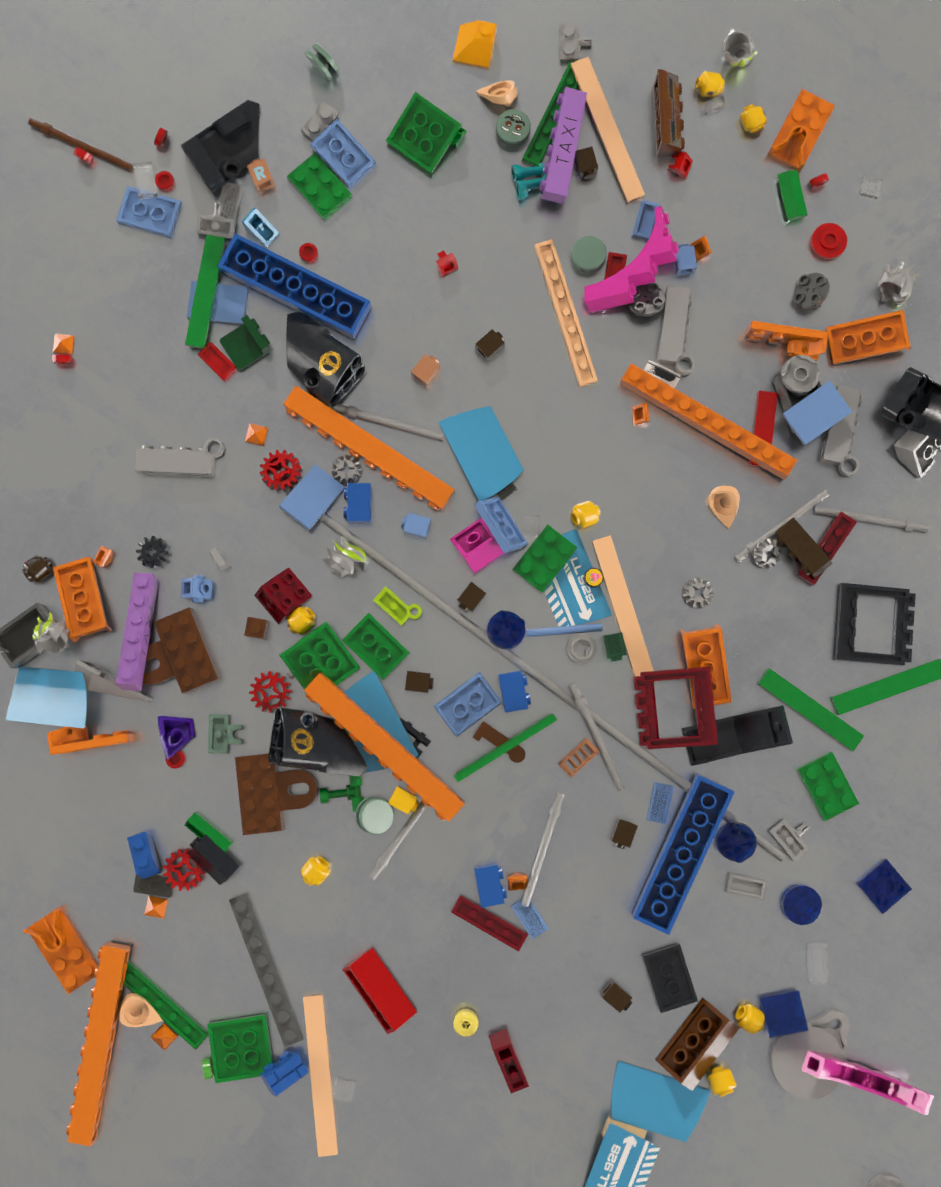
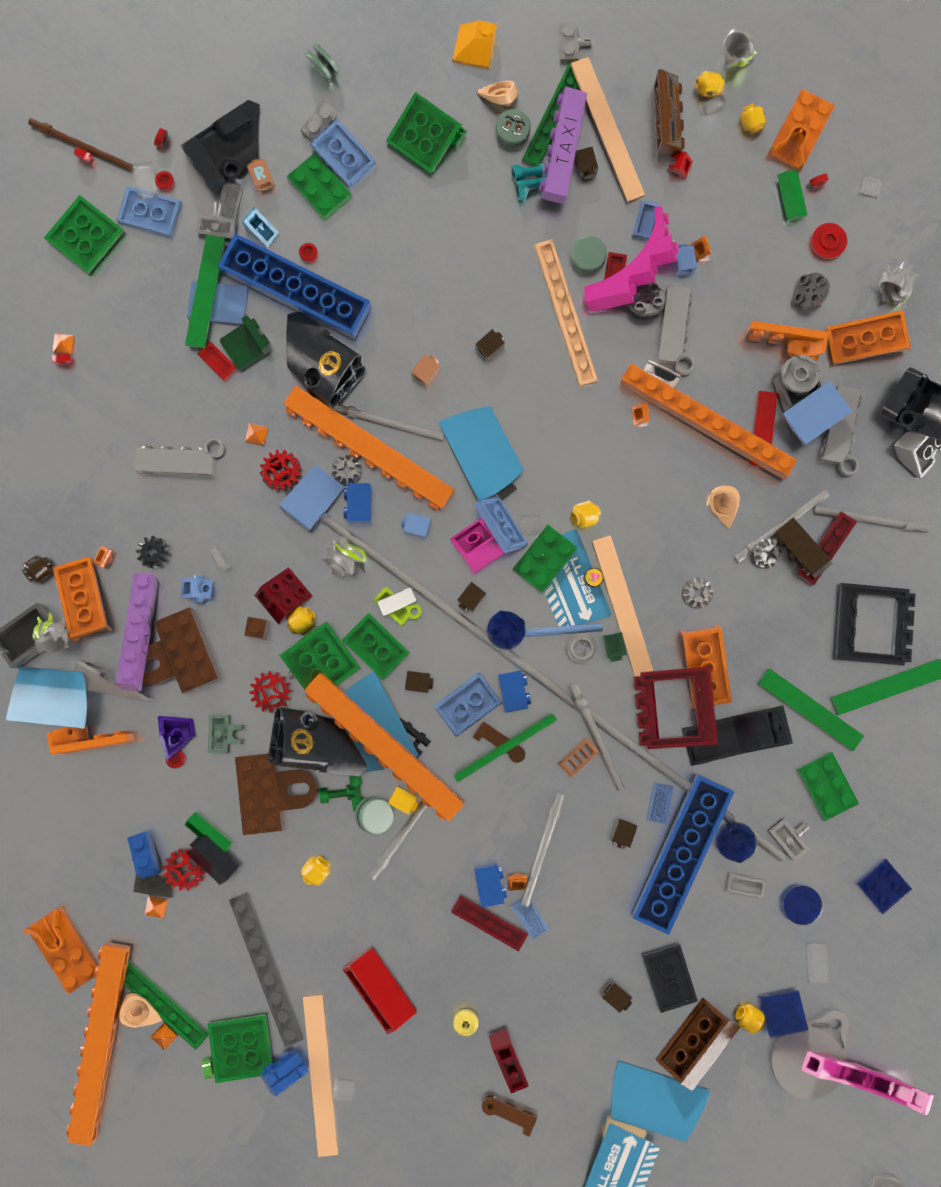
red tile [436,250,458,277] -> none
yellow head [707,1065,737,1097] -> none
none -> green plate [44,195,124,274]
none -> white sticker [378,588,416,615]
none -> reddish brown leg [482,1095,537,1137]

